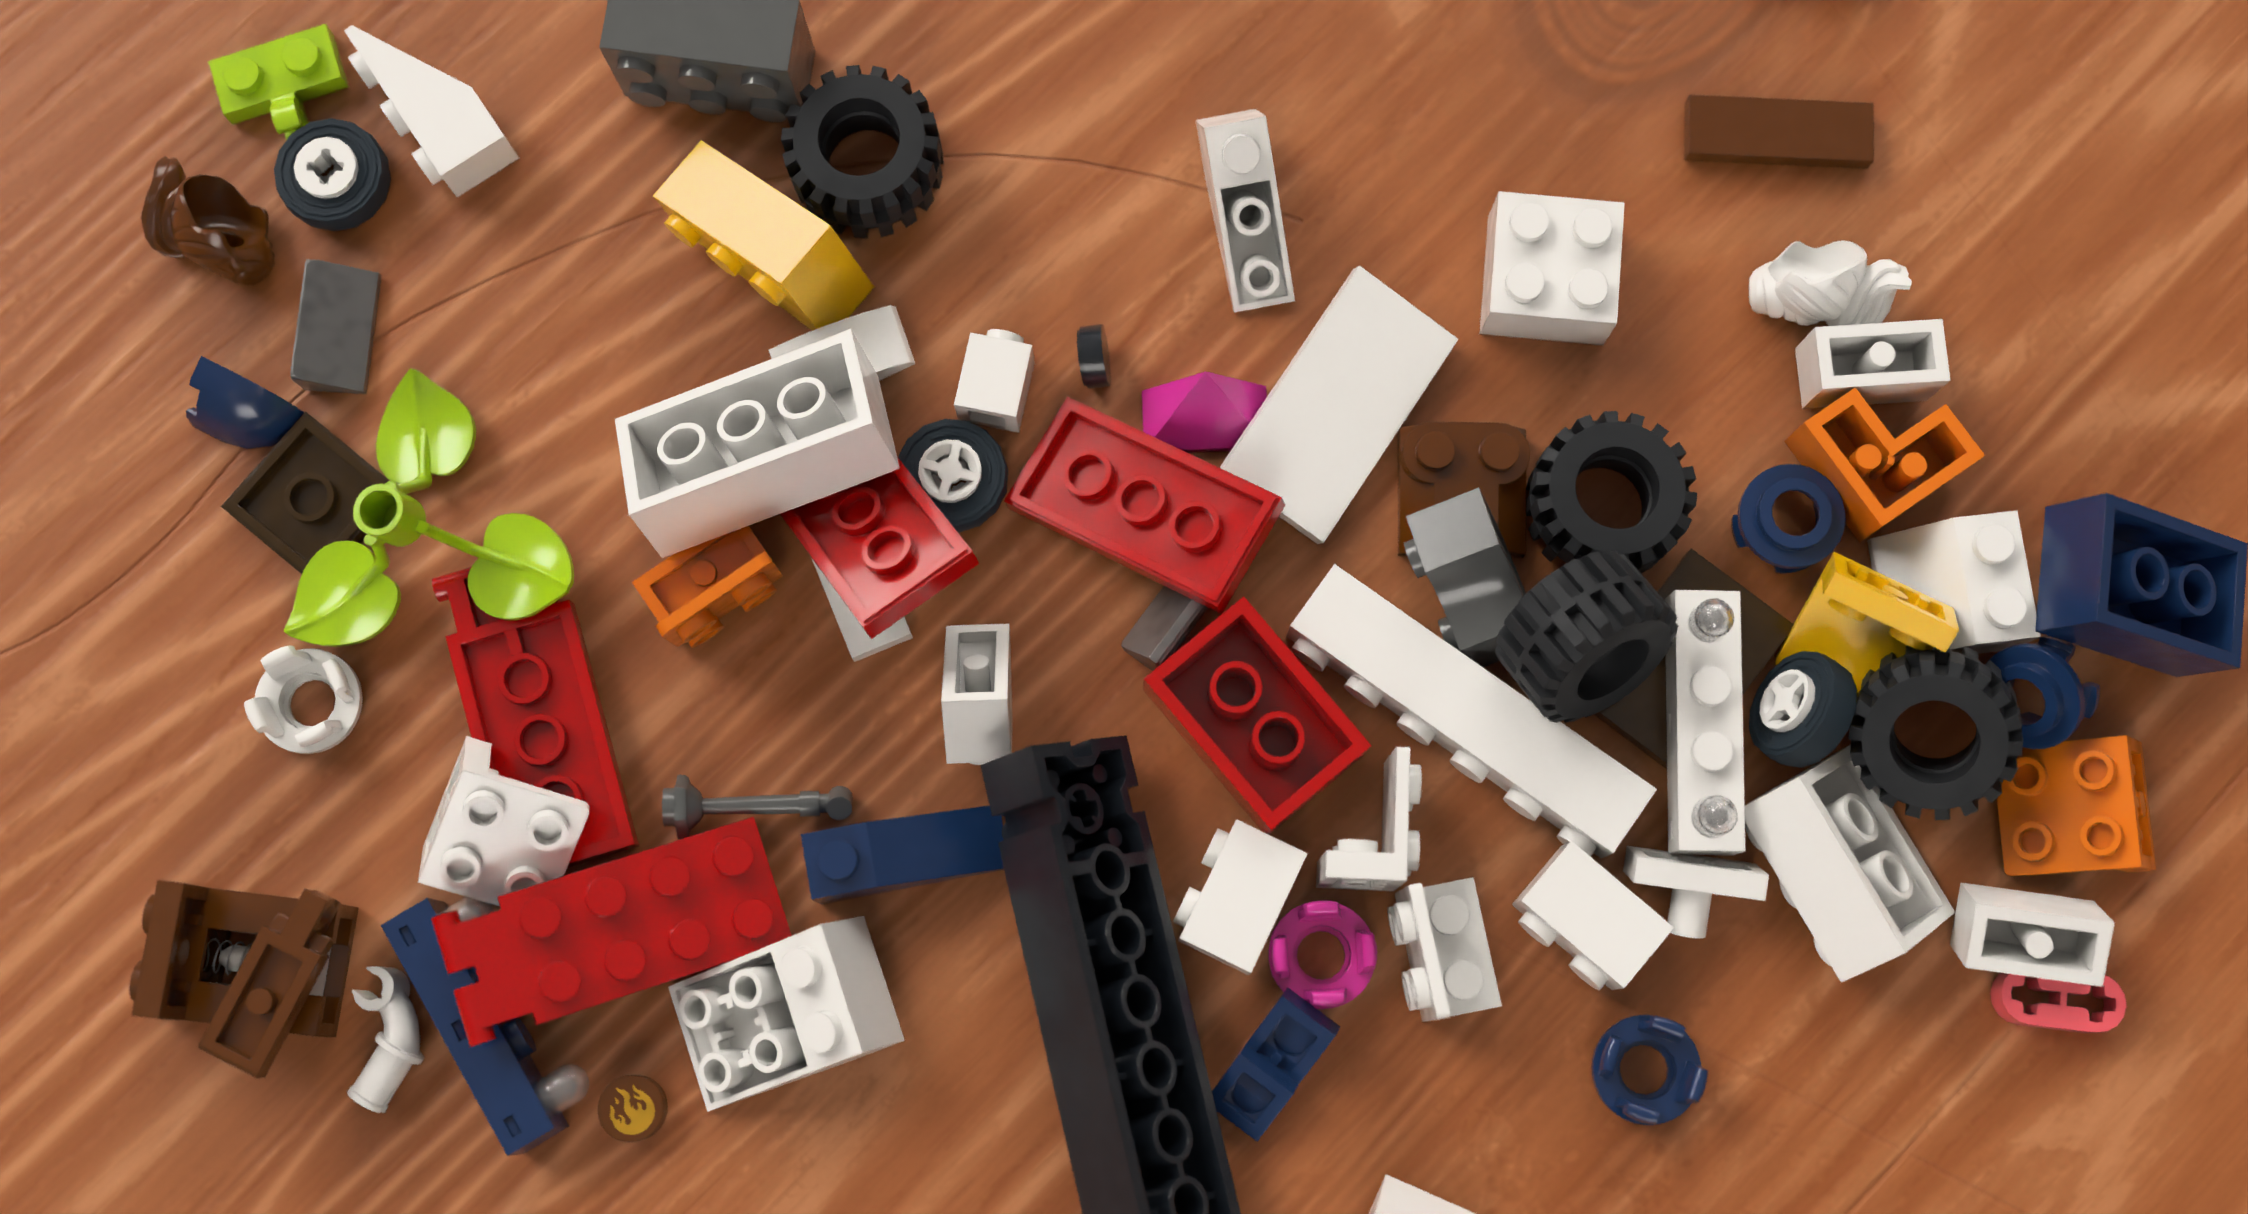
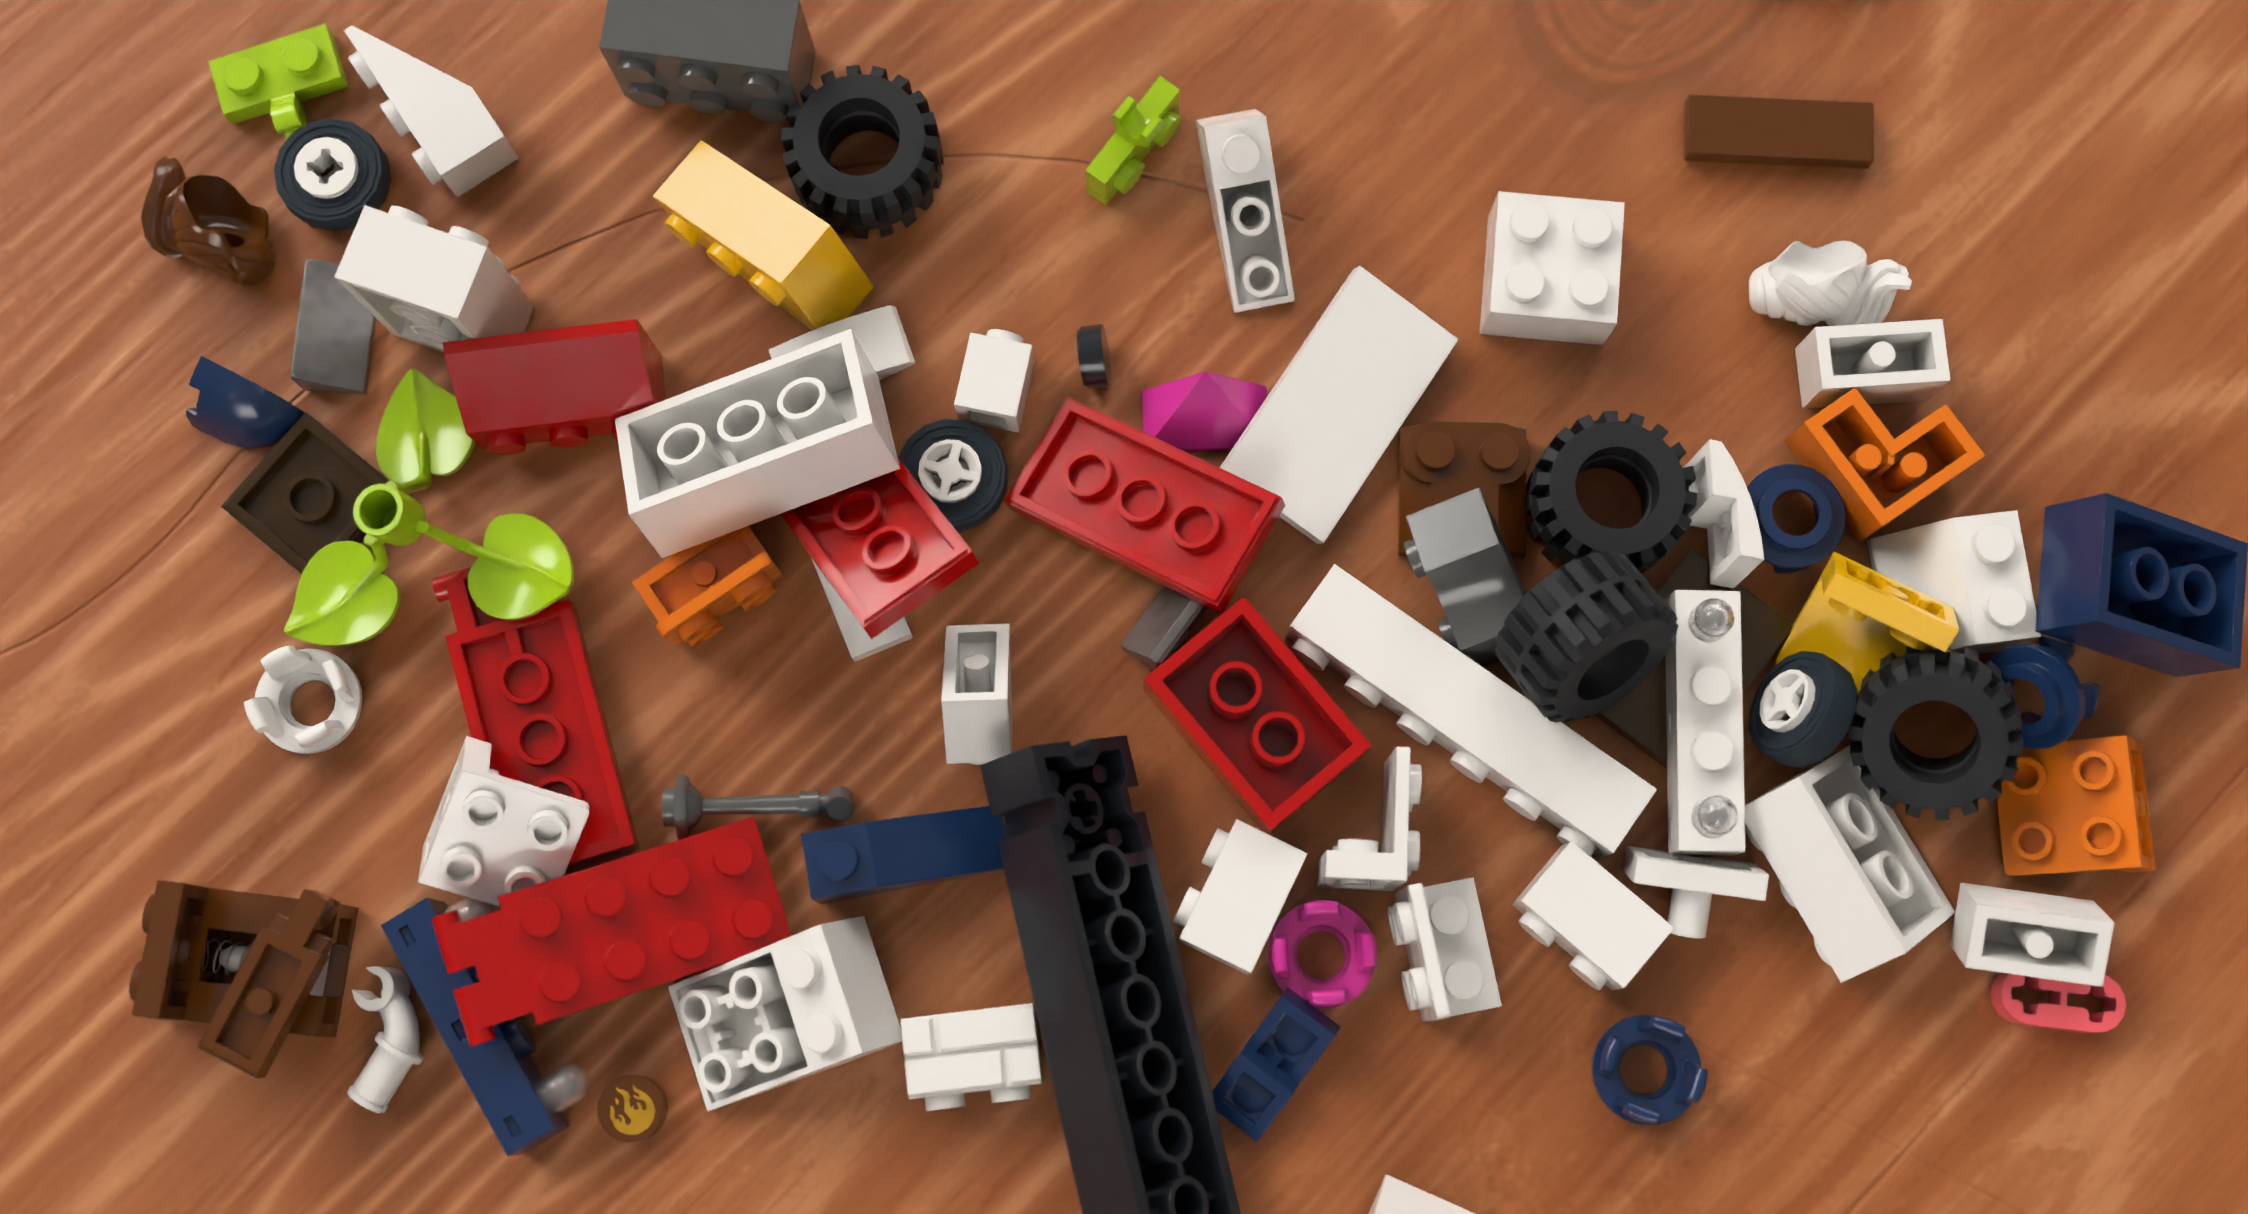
none -> white brick [334,205,535,352]
none -> red slope [443,319,666,455]
none -> white brick [901,1003,1044,1111]
none -> lime plate [1085,76,1182,205]
none -> white slope [1683,439,1764,589]

